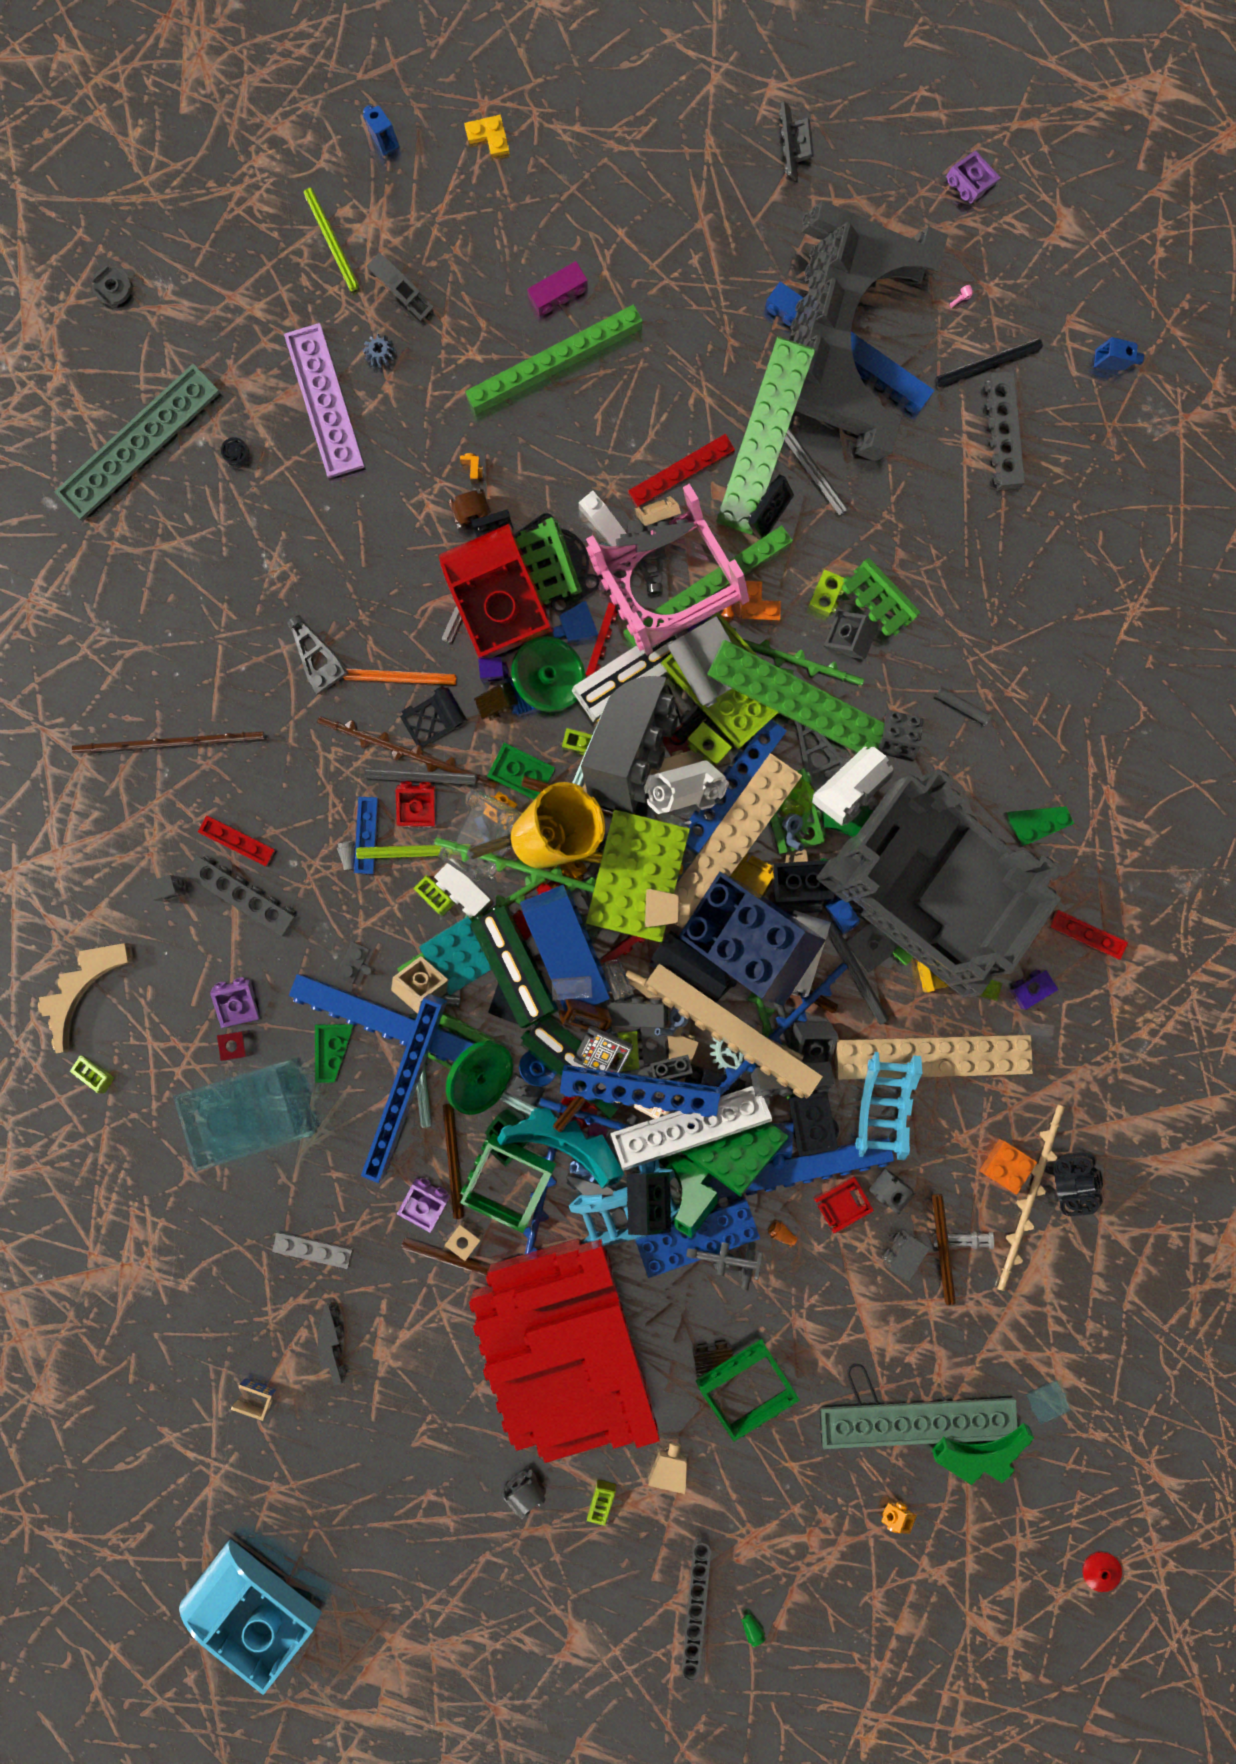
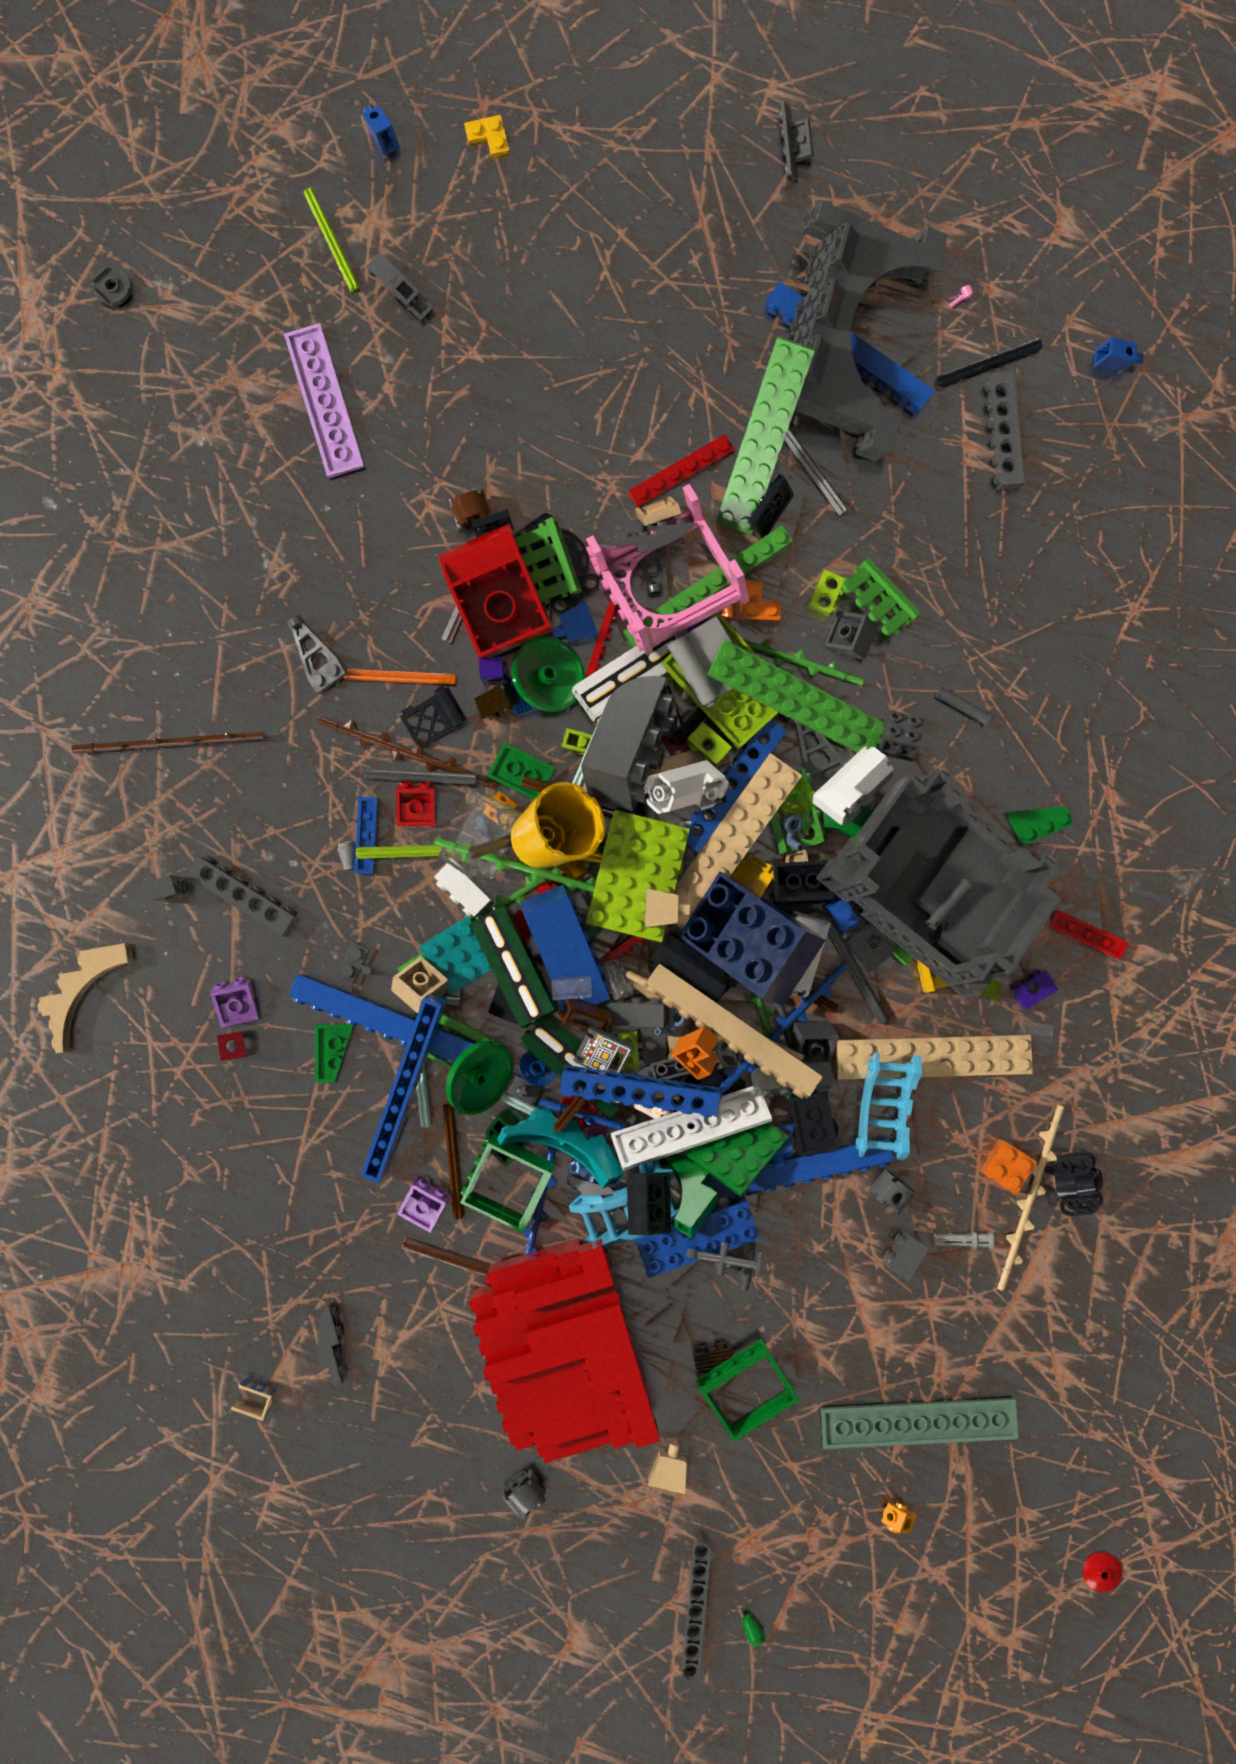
sand green plate [54,364,220,521] -> none
lime slope [70,1055,115,1093] -> none
clear light blue brick [173,1058,317,1172] -> none
medium azure brick [179,1539,322,1695] -> none
red plate [198,815,276,867] -> none
black wheel [221,437,250,468] -> none
light grey plate [272,1232,353,1269] -> none
sand blue gear [363,334,396,368] -> none
lime slope [413,875,455,916] -> none
tan piece [444,1220,483,1261] -> none
light orange bracket [460,453,483,484] -> none
bright green brick [465,304,643,415] -> none
magenta brick [527,261,588,315] -> none
white slope [578,491,627,546] -> none
lime slope [587,1479,616,1526] -> none
orange cone [768,1220,798,1247] -> none
red container [814,1176,874,1233] -> none
black piece [847,1364,879,1406] -> none
reddish brown axle [932,1193,956,1306] -> none
green arch [932,1423,1034,1485] -> none
medium lavender plate [946,150,1001,204] -> none
clear light blue piece [1026,1380,1071,1425] -> none
none -> orange brick [671,1026,719,1080]
none -> dark grey pin [926,879,974,930]

